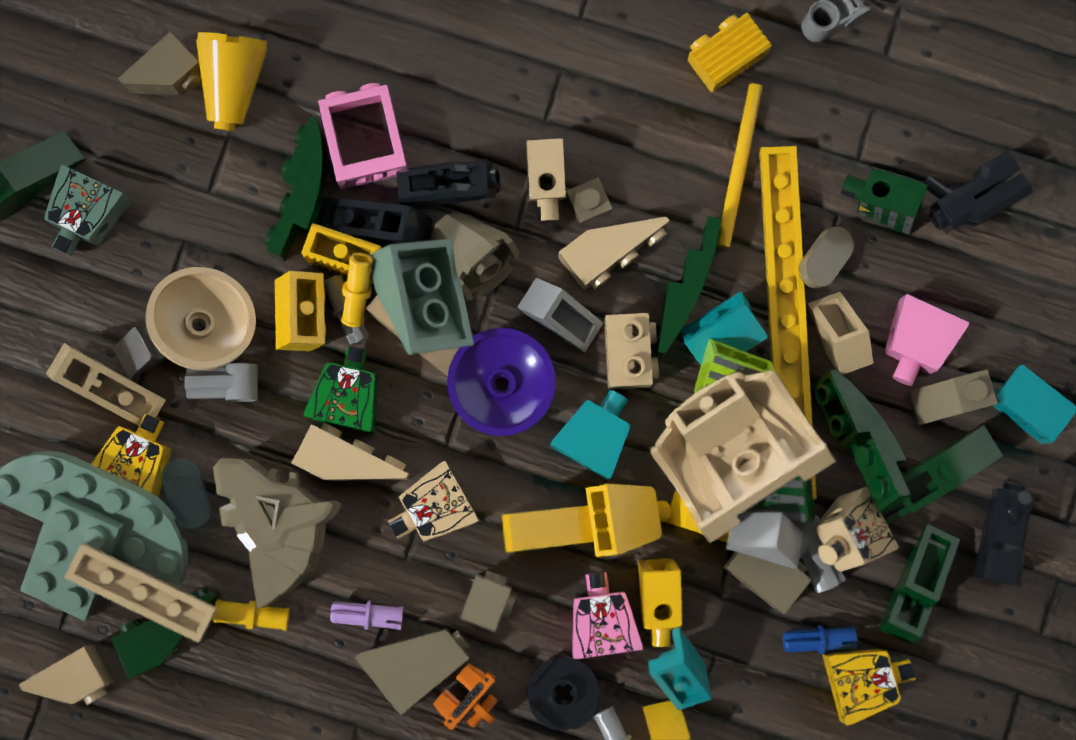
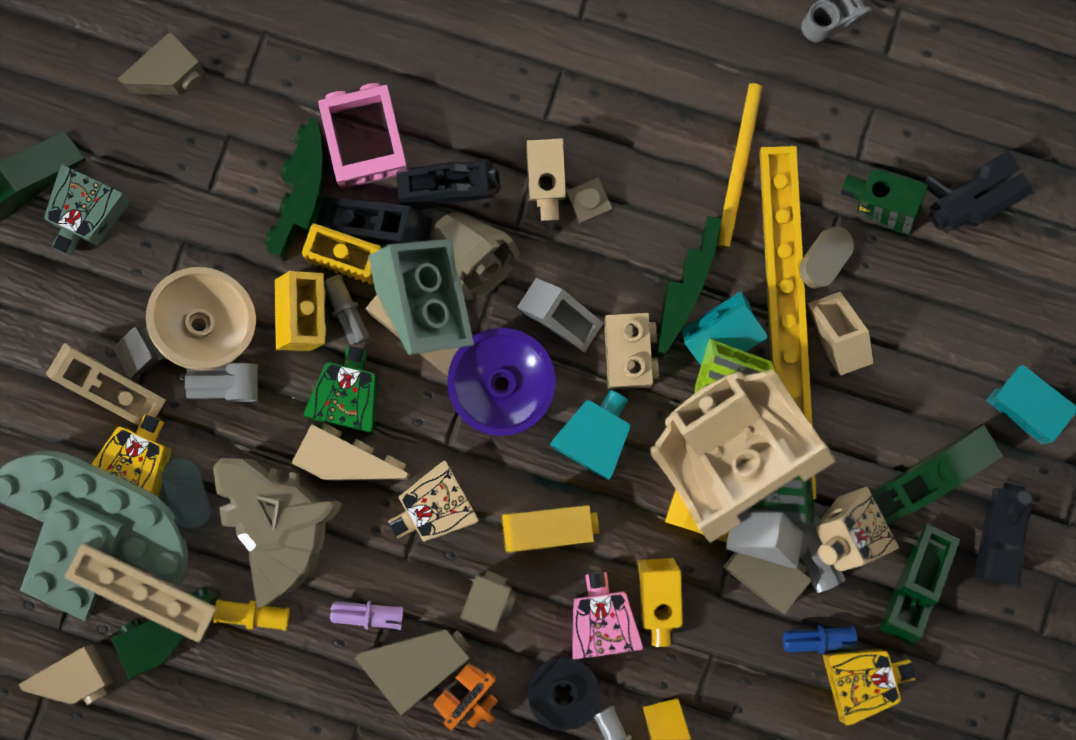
yellow cone [196,32,268,131] -> none
yellow pin [341,253,373,327] -> none
tan slope [558,216,670,291] -> none
yellow torso [586,484,671,557] -> none
teal panel [648,627,712,710] -> none
yellow brick [687,13,772,93] -> none
dark green slope [811,369,910,512] -> none
bright pink torso [885,294,969,386] -> none
dark tan slope [908,369,998,425] -> none

